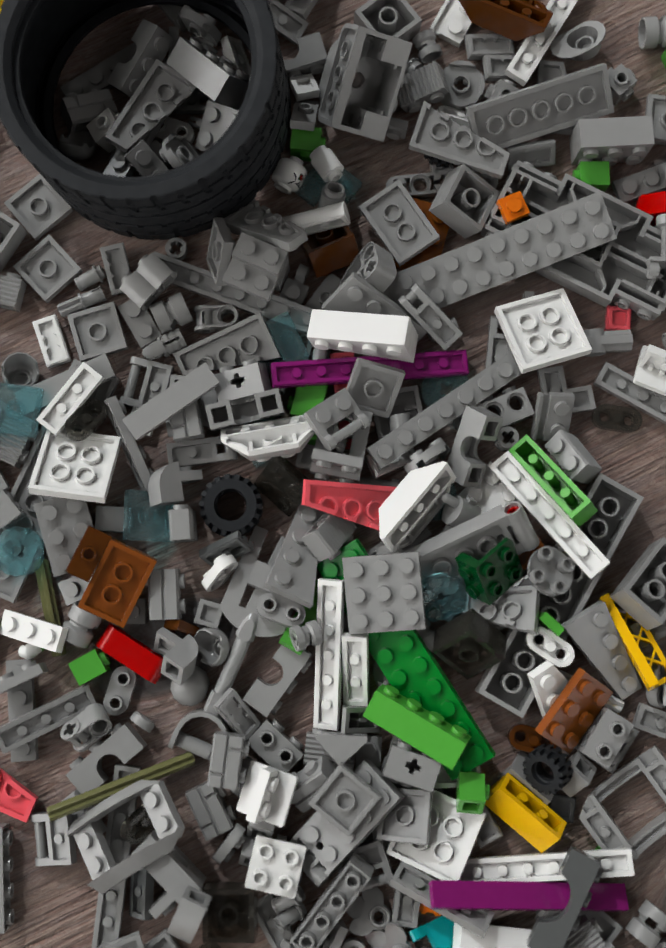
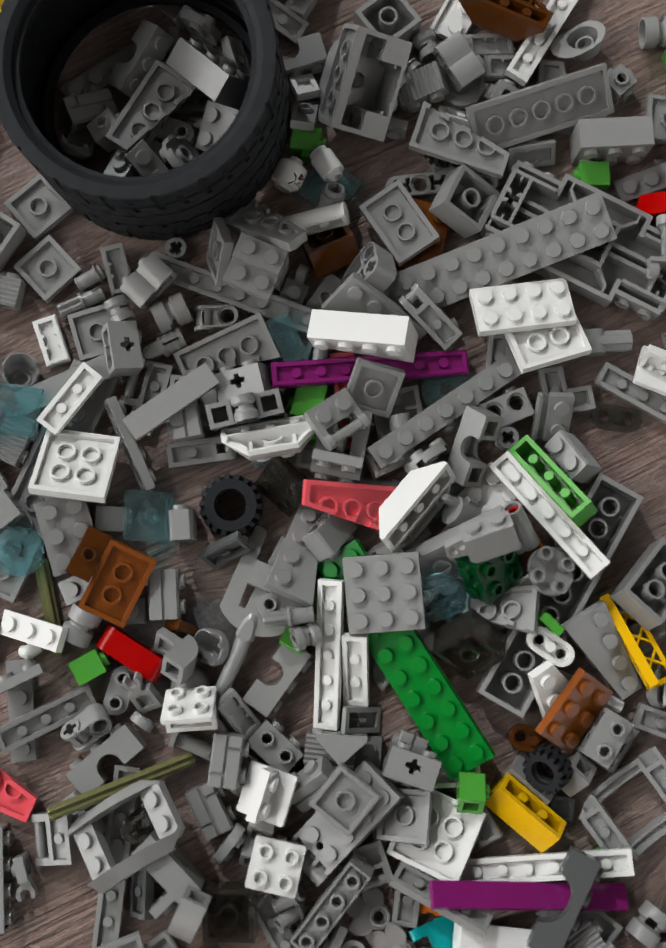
clear smoke plate [65,399,107,441] -> none
light grey plate [118,299,162,349] -> none
light grey brick [148,461,203,507] -> none
light grey plate [193,598,223,629] -> none
white plate [201,554,238,592] -> none
bright green brick [363,684,472,770] -> none
orange plate [496,191,530,225] -> none
coral tile [604,305,632,331] -> none
none -> light grey plate [11,851,37,902]
none -> light grey brick [101,320,145,377]
none -> light grey wheel [104,294,136,321]
none -> light grey plate [122,671,164,714]
none -> white bracket [160,685,219,733]
none -> light grey wheel [230,392,260,423]
none -> light grey axle [262,606,314,627]
none -> light grey brick [432,31,486,92]
none -> light grey hinge [443,510,522,564]
none -> white plate [469,278,577,337]

